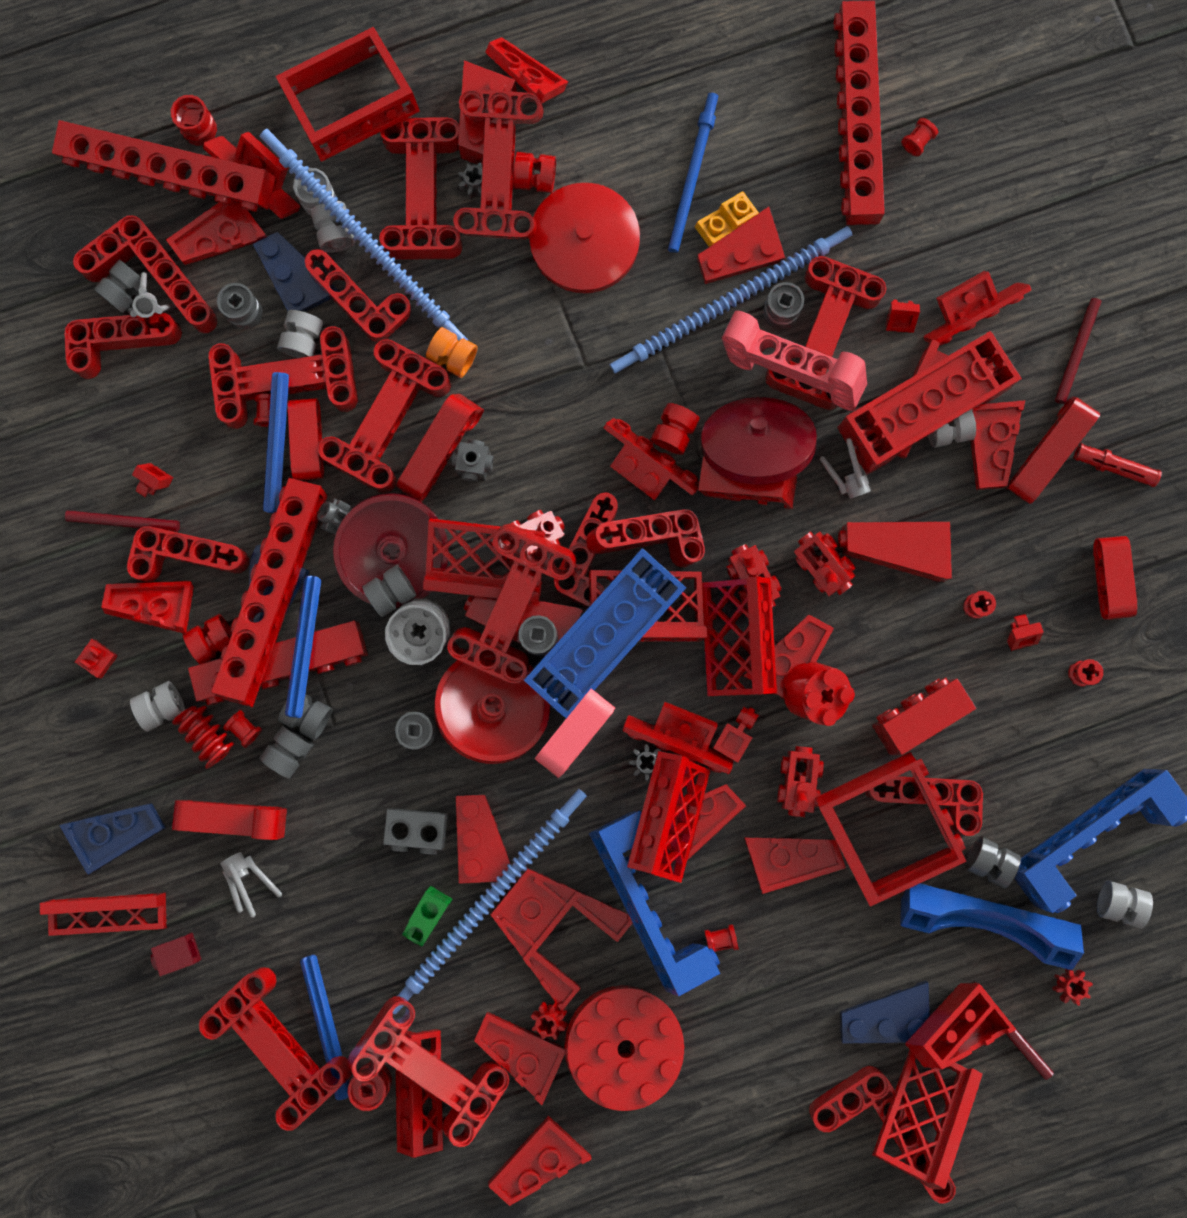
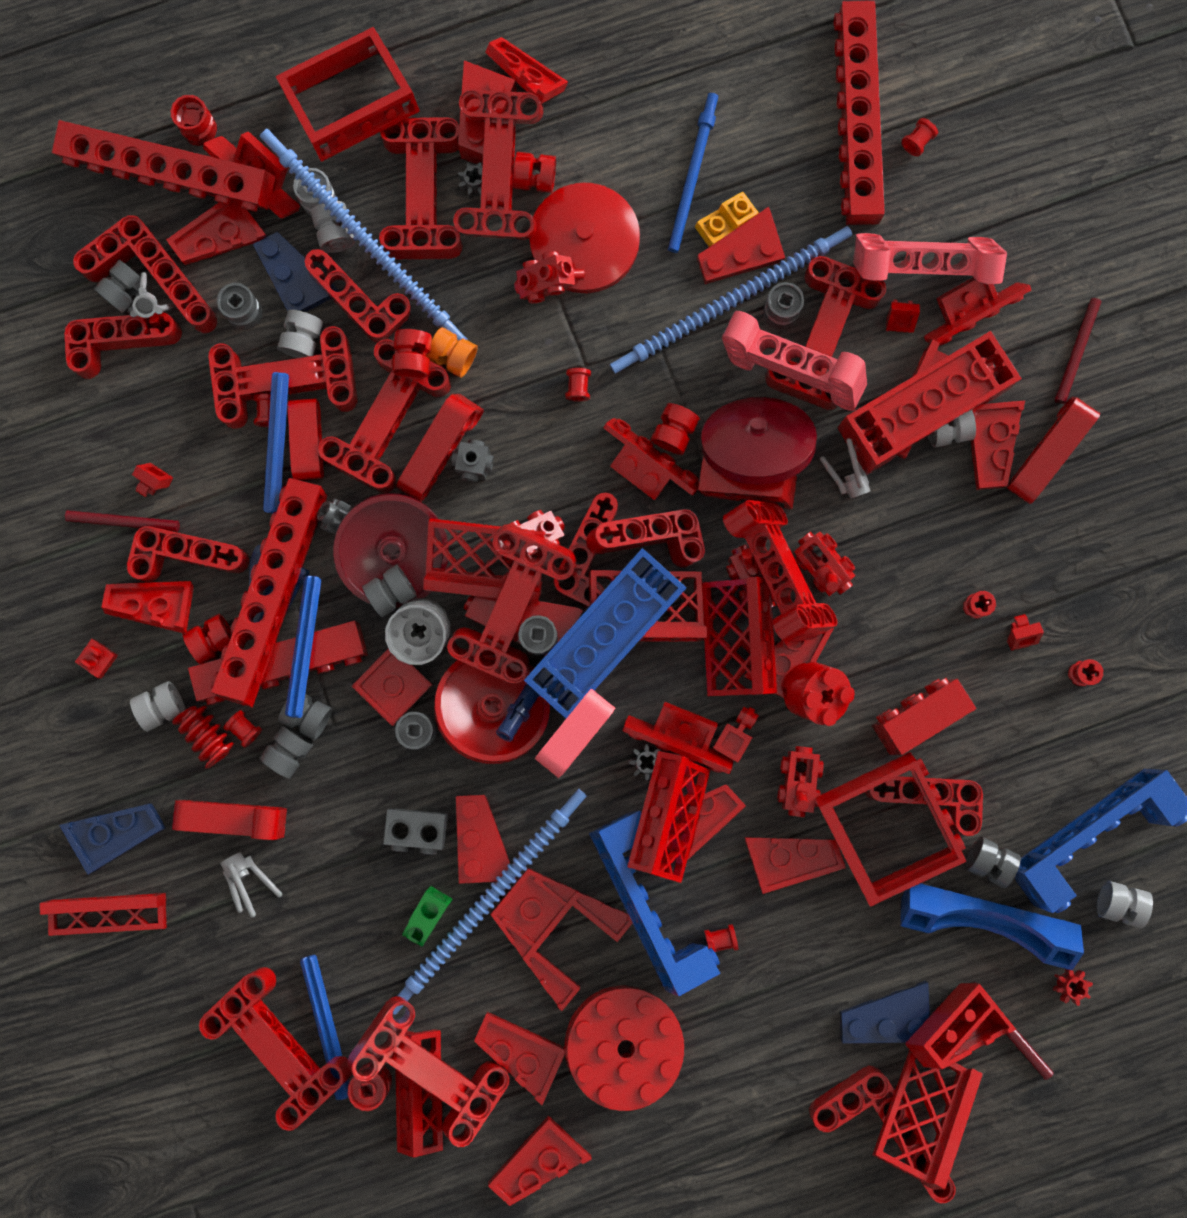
dark red brick [150,932,202,976] -> none
red gear [531,1001,568,1040] -> none
red slope [838,522,952,582] -> none
red pin [1073,443,1162,488] -> none
red beam [1093,536,1137,620] -> none
none -> red plate [352,648,433,726]
none -> red wheel [391,329,432,379]
none -> dark blue pin [496,684,540,742]
none -> red brick [514,251,585,304]
none -> red bush [565,368,591,401]
none -> red beam [723,500,837,642]
none -> coral beam [853,233,1007,284]

